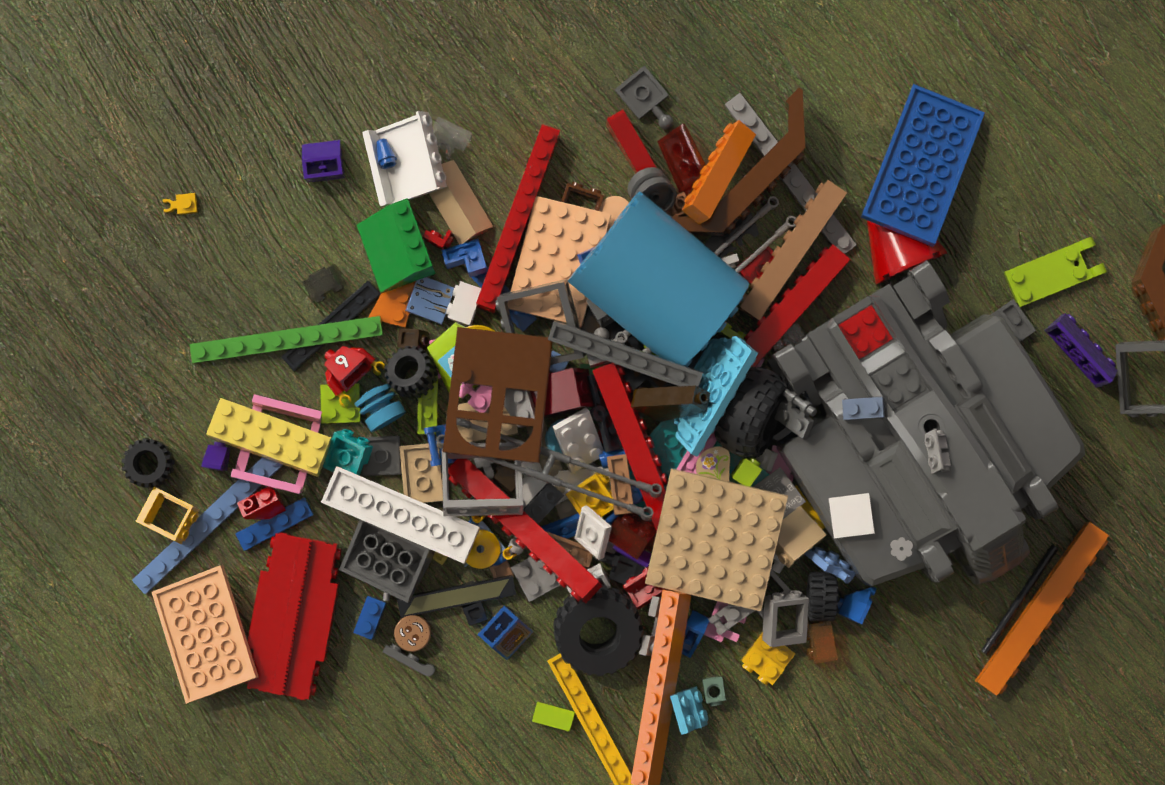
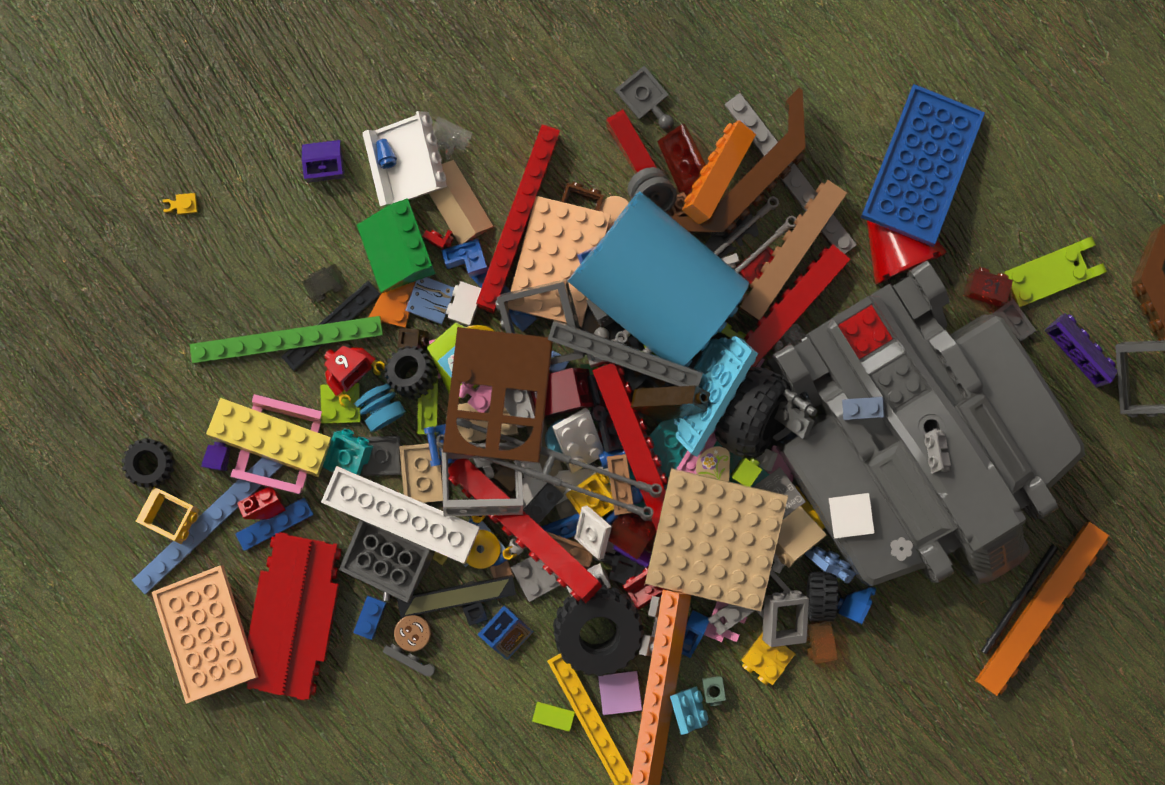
none -> lavender tile [598,671,642,715]
none -> clear red brick [963,267,1013,307]

